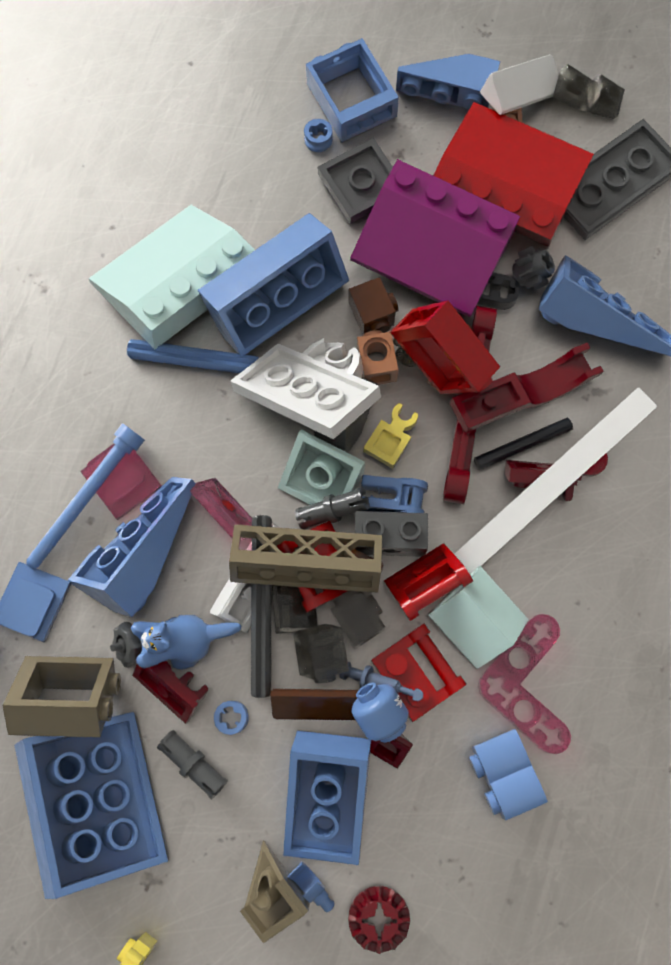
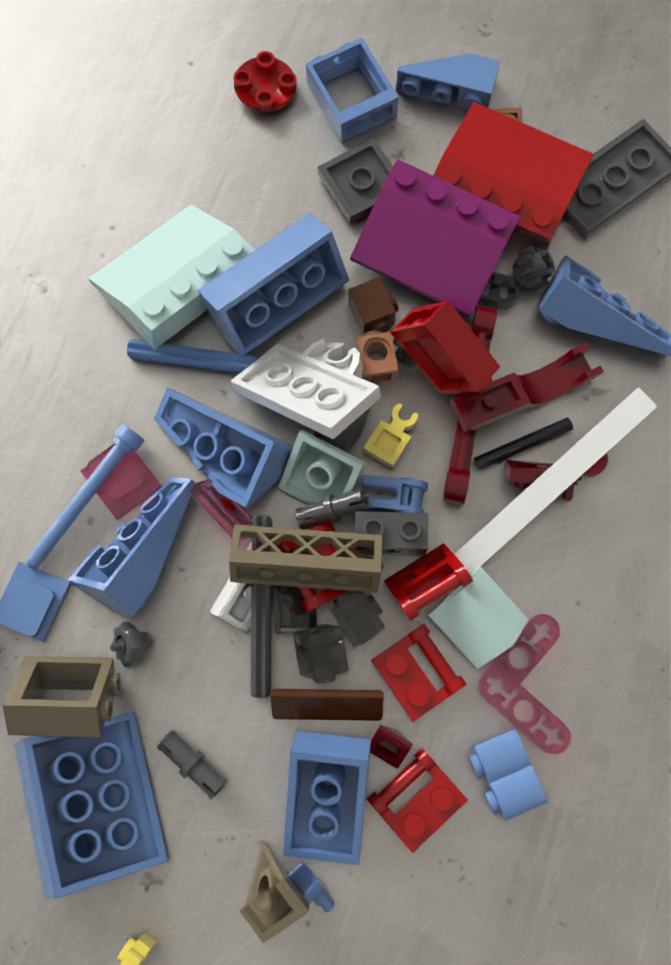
medium blue animal [131,615,242,670] -> none
dark red plate [132,661,208,724] -> none
medium blue bush [214,701,249,735] -> none
medium blue bush [304,119,333,152] -> none
sand blue piece [340,661,424,701] -> none
dark red gear [348,886,410,954] -> none
medium blue head [351,682,409,743] -> none
white slope [480,54,563,115] -> none
clear smoke slope [553,64,625,119] -> none
none -> medium blue wedge [154,388,293,508]
none -> red dish [233,51,297,112]
none -> red plate [367,748,468,853]

